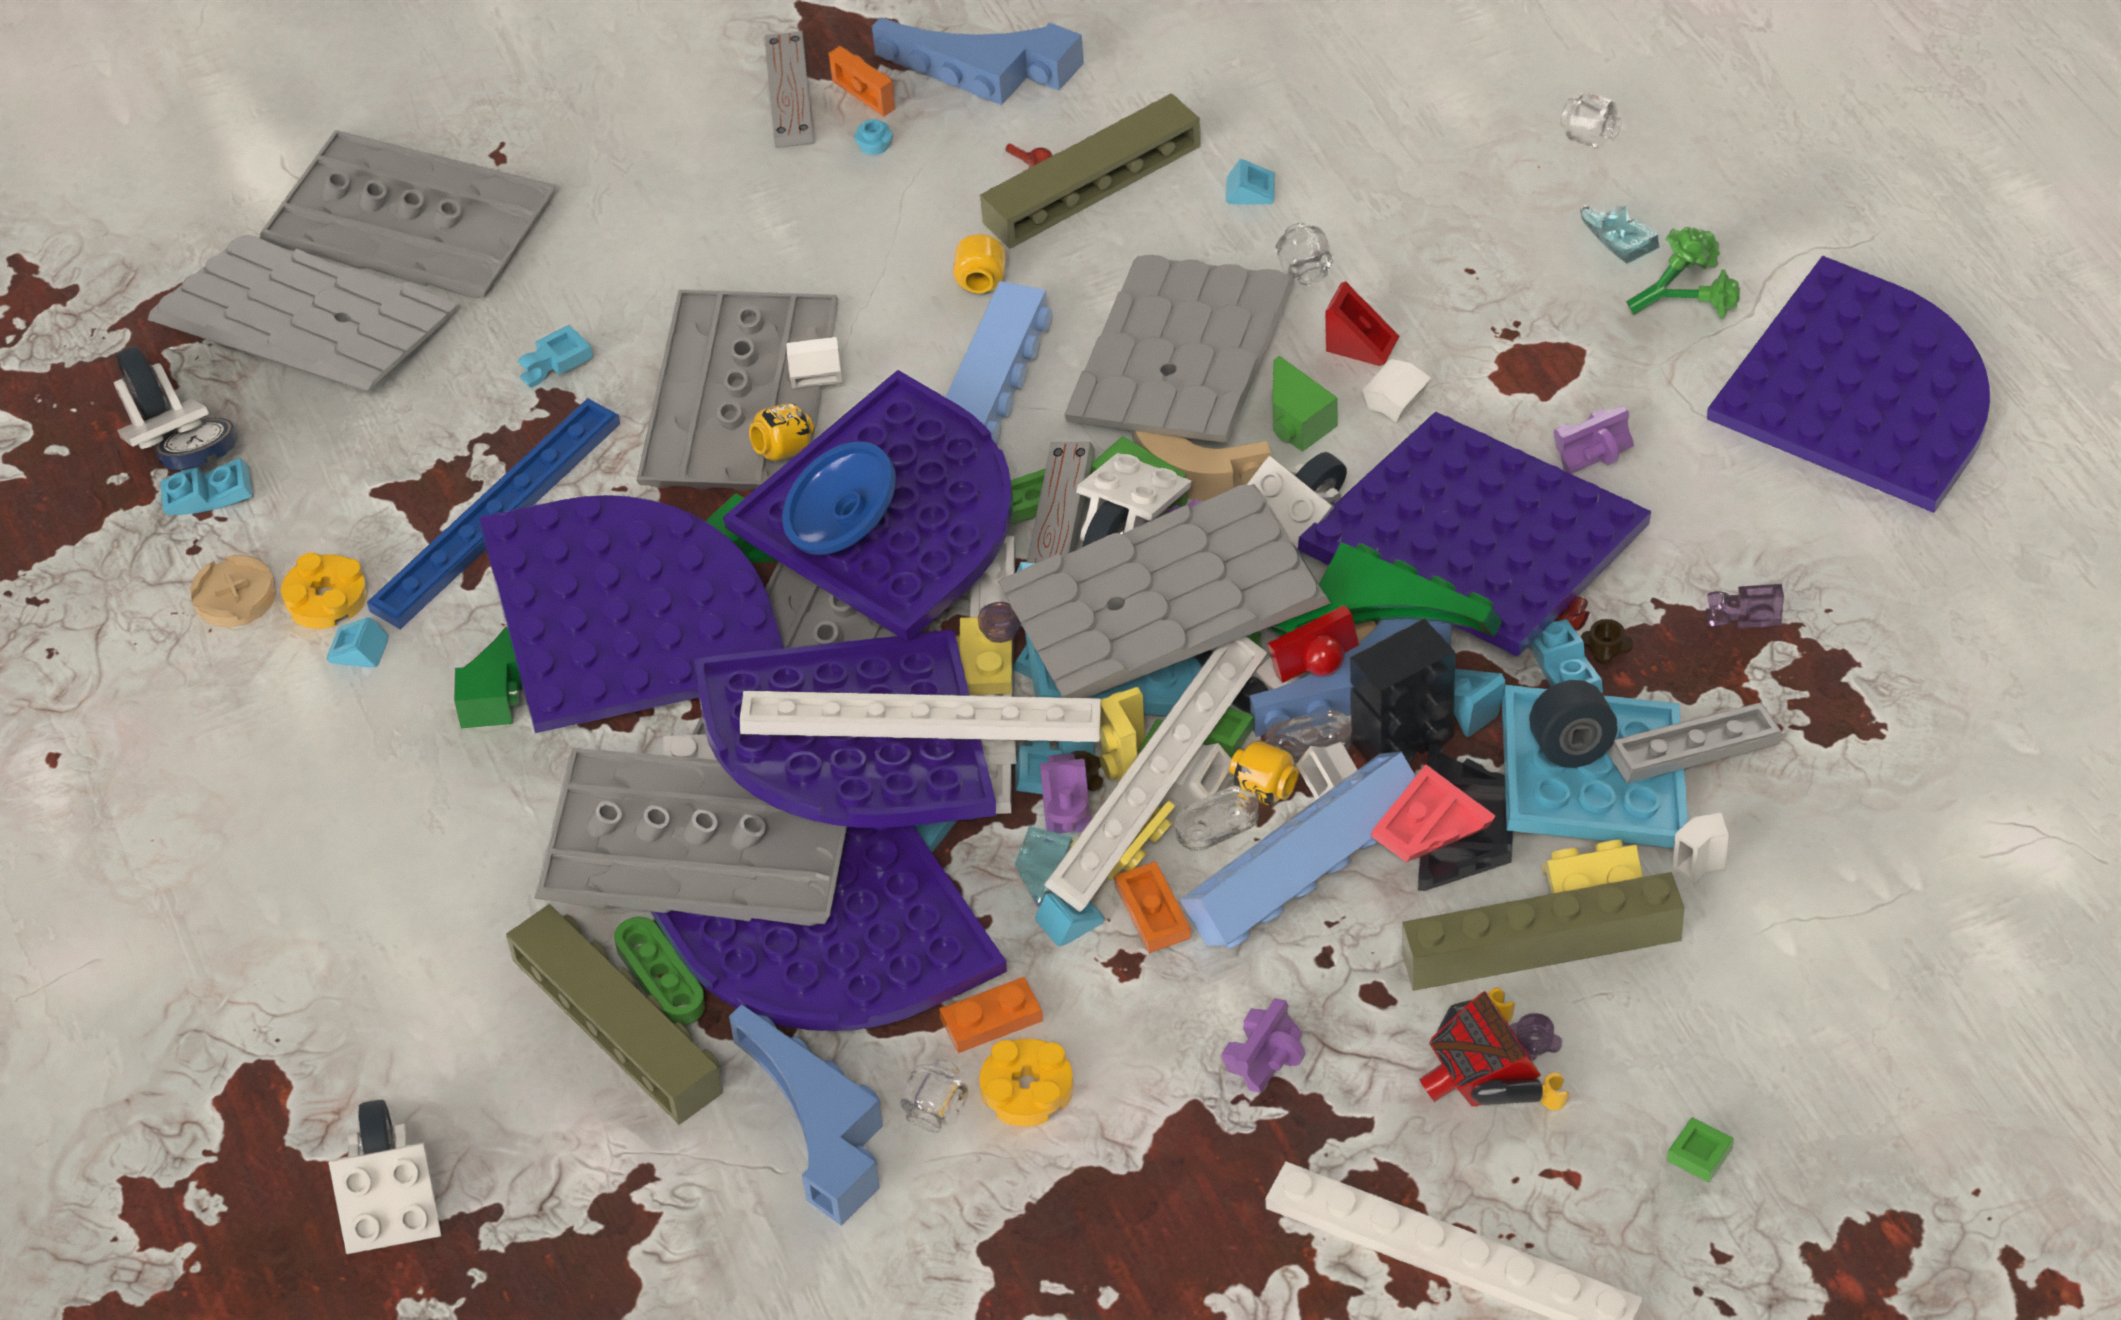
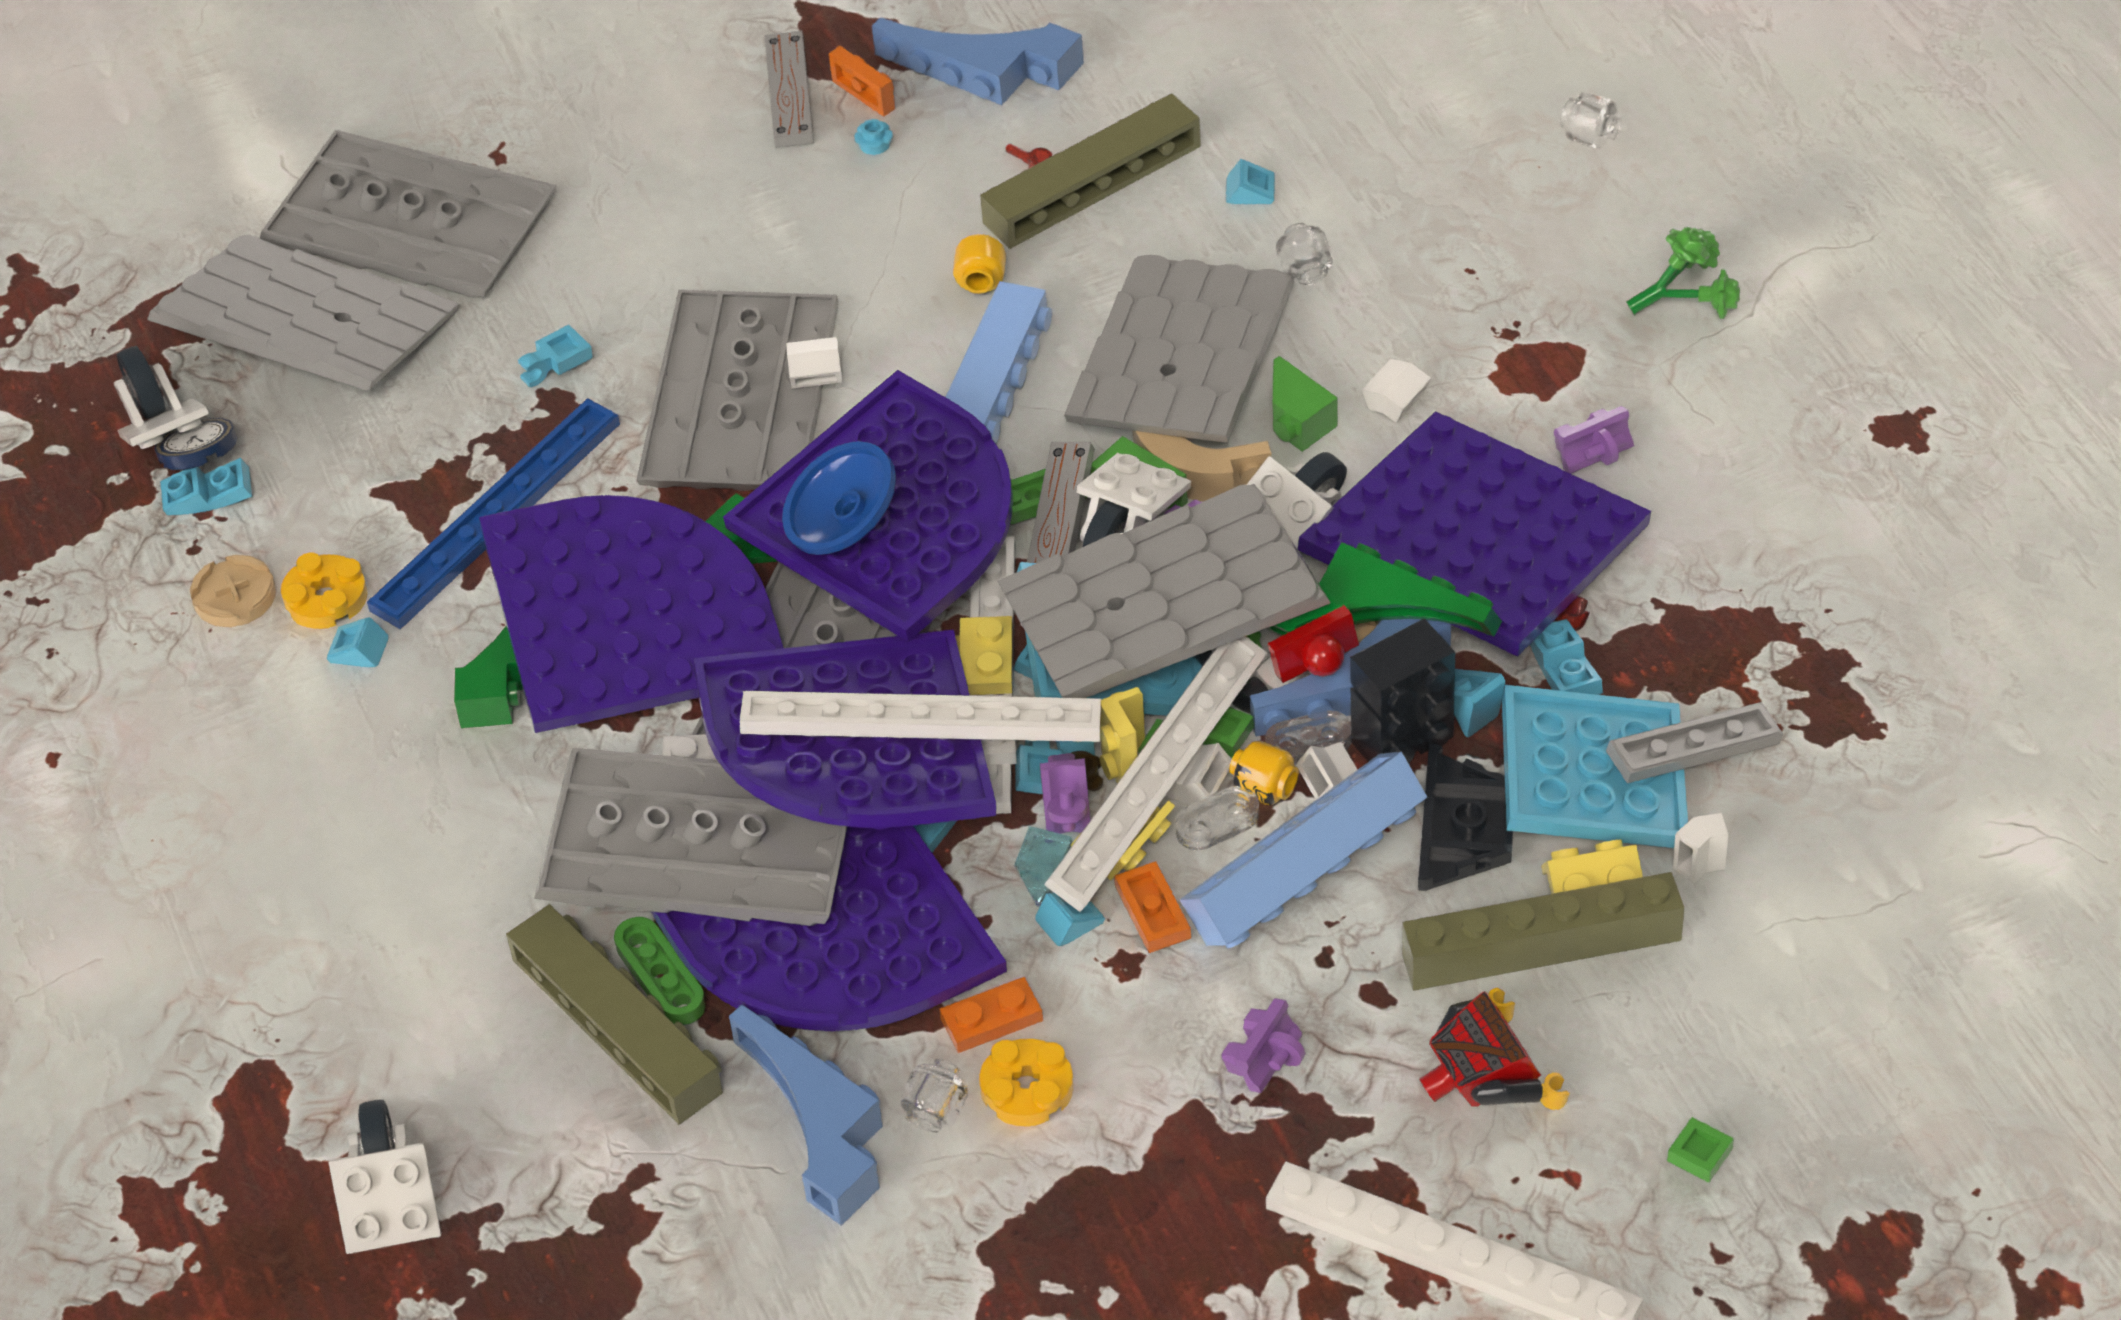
yellow head [749,403,814,461] -> none
plate [978,602,1021,643] -> none
red slope [1325,281,1400,366] -> none
coral wing [1370,764,1495,863] -> none
clear purple plate [1510,1013,1562,1061] -> none
black wheel [1529,680,1618,768] -> none
clear light blue slope [1580,205,1659,264] -> none
dark brown plate [1581,619,1633,663] -> none
clear purple plate [1706,584,1784,628] -> none
dark purple plate [1707,255,1990,513] -> none

